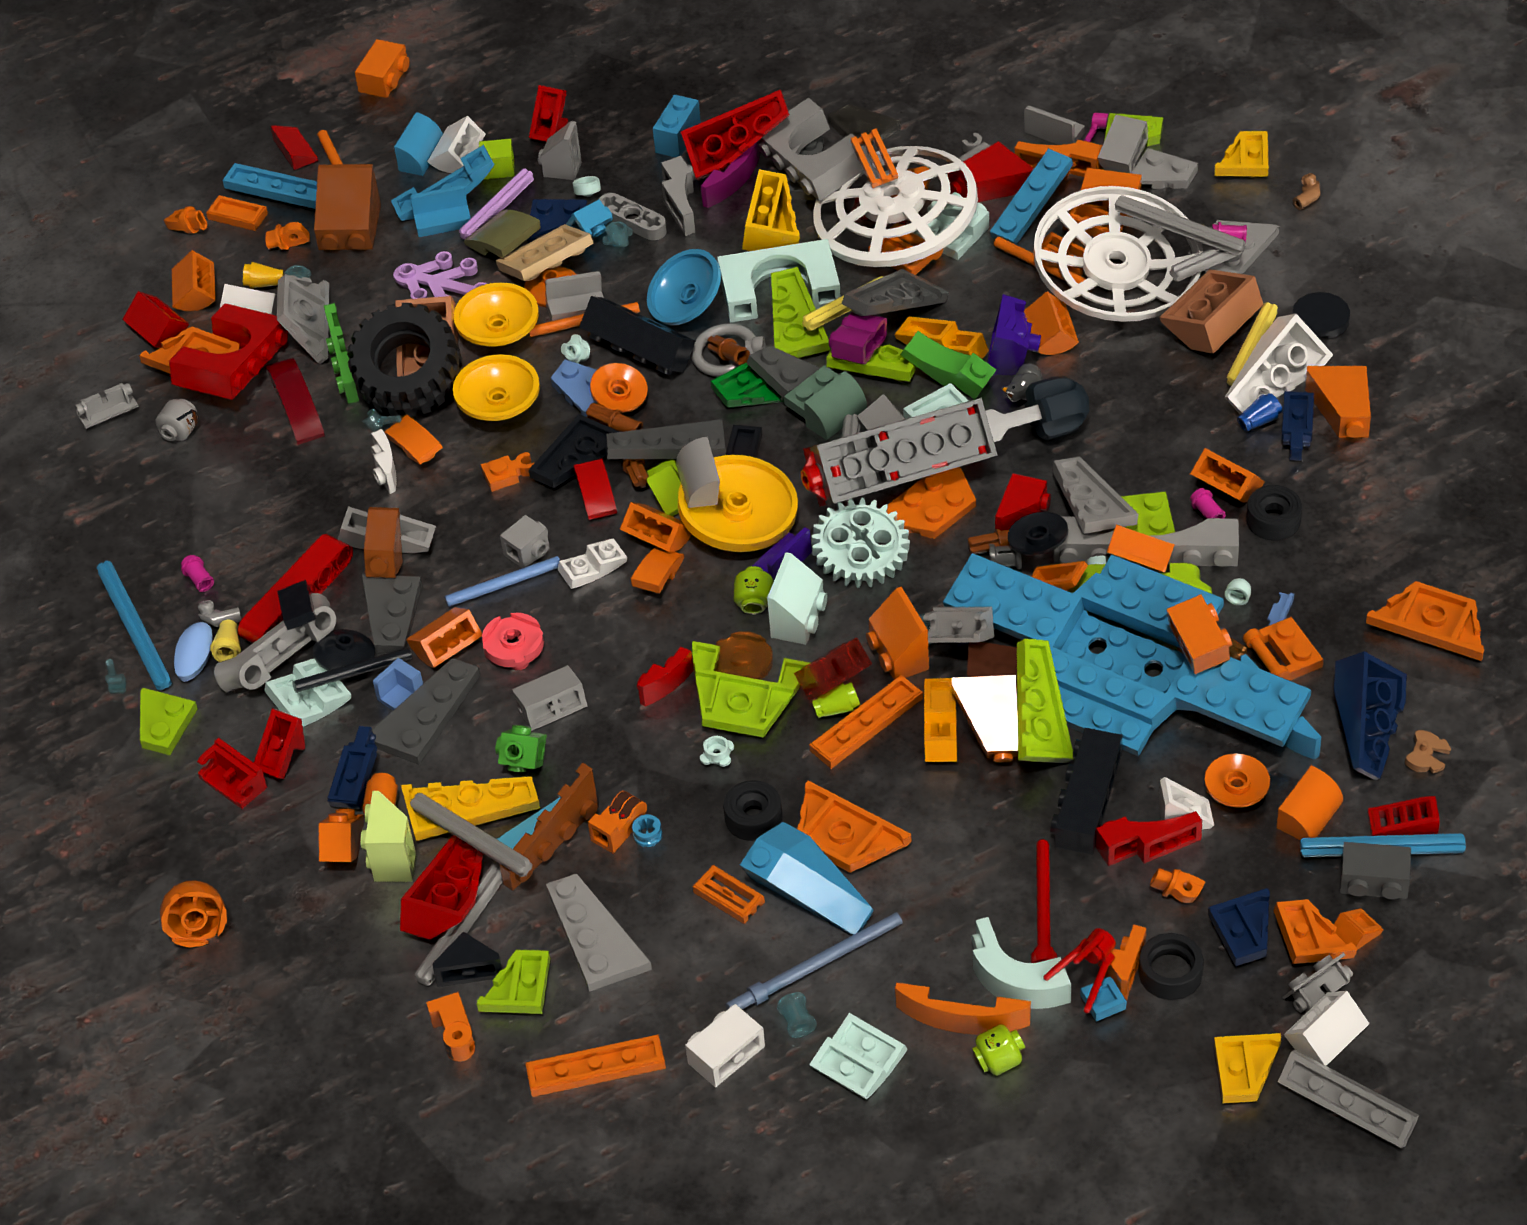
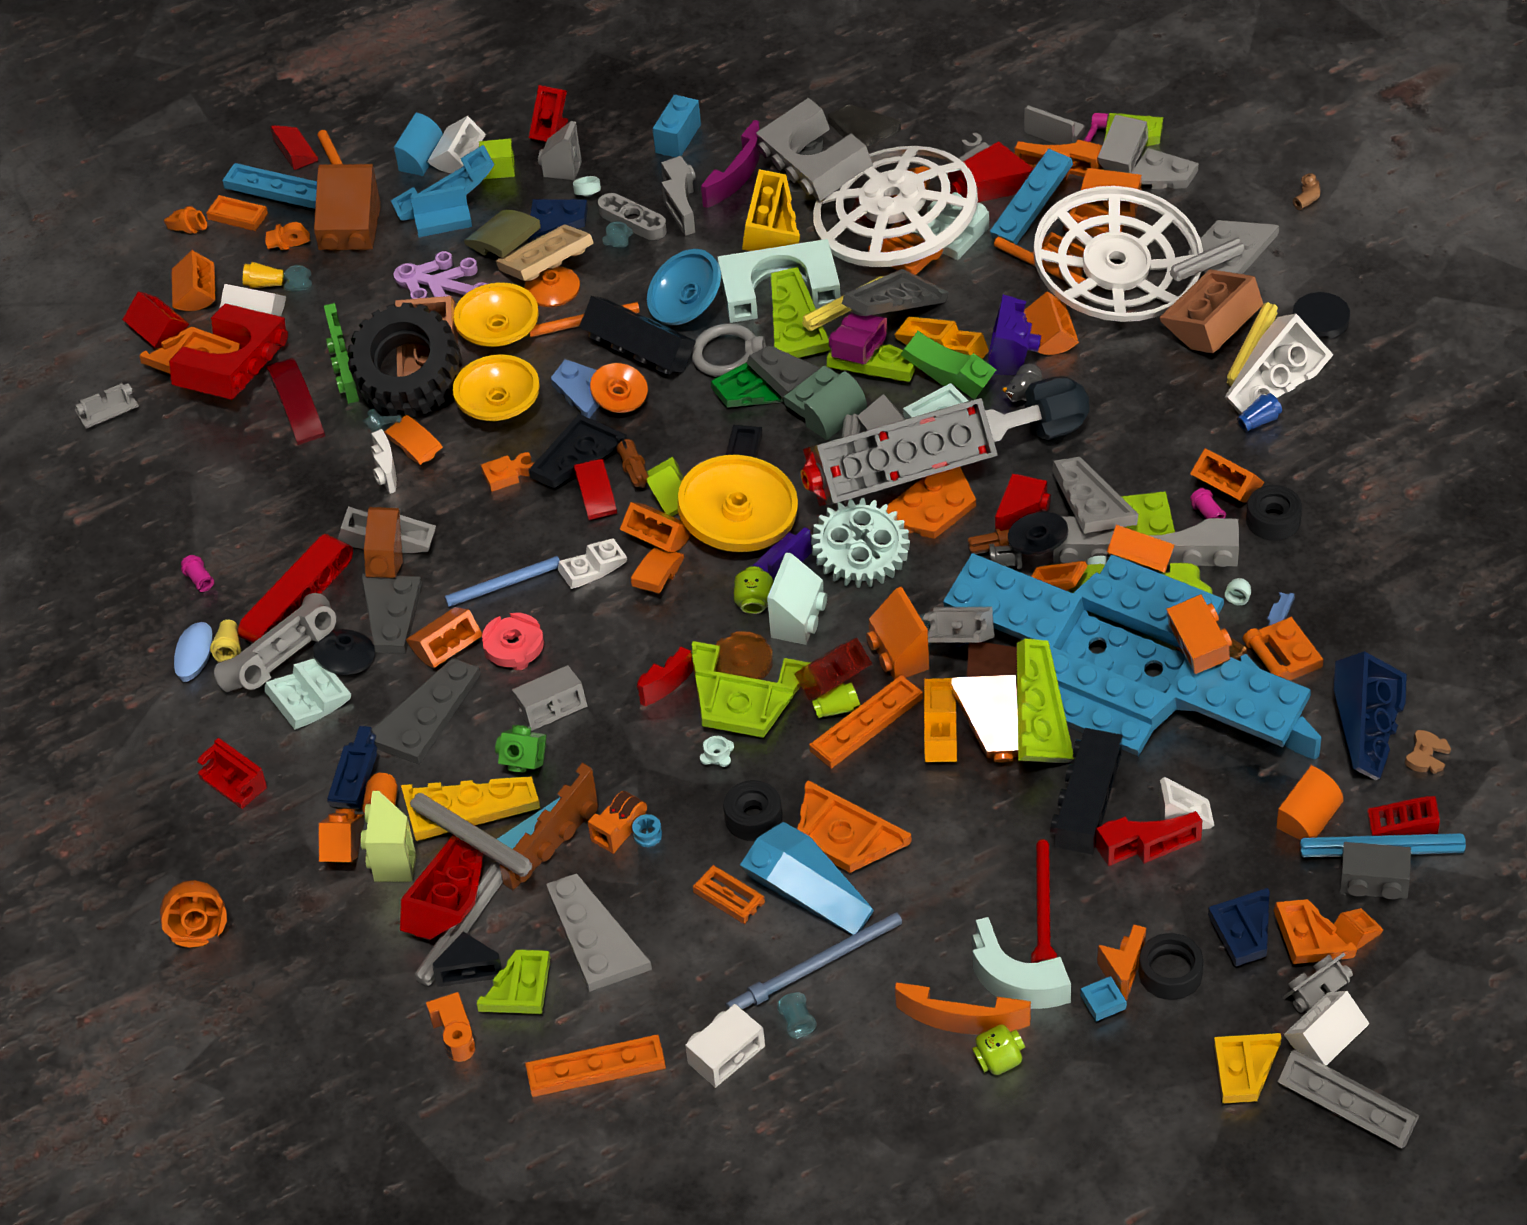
dark azure axle [97,560,172,691] -> none
clear light blue hand [105,659,126,693] -> none
lime wing [140,688,198,755] -> none
light grey head [155,399,199,441] -> none
light grey arm [198,600,242,627] -> none
red slope [254,708,305,779] -> none
light grey wing [277,274,329,364] -> none
black tile [277,580,316,630] -> none
black bar [292,647,412,693] -> none
orange brick [355,39,410,98] -> none
medium blue panel [373,658,423,710] -> none
lavender axle [459,168,534,240] -> none
light grey brick [500,515,550,568] -> none
light grey panel [545,271,604,321] -> none
light aqua plate [561,334,590,364] -> none
dark azure brick [566,199,613,238] -> none
dark orange axle [586,403,643,432] -> none
dark grey wing [606,419,726,459] -> none
light grey brick [676,437,720,508] -> none
red wedge [681,90,790,180] -> none
dark orange axle [707,335,750,365] -> none
light aqua slope [809,1013,908,1100] -> none
orange tile [851,128,898,188] -> none
red plant [1043,928,1116,1014] -> none
light grey axle [1115,195,1245,256] -> none
orange piece [1150,868,1205,903] -> none
orange dish [1205,753,1270,807] -> none
dark pink pin [1212,222,1247,243] -> none
yellow wing [1214,131,1269,177] -> none
dark blue hinge [1282,391,1314,461] -> none
orange slope [1305,366,1371,438] -> none
orange wing [1366,581,1484,661] -> none

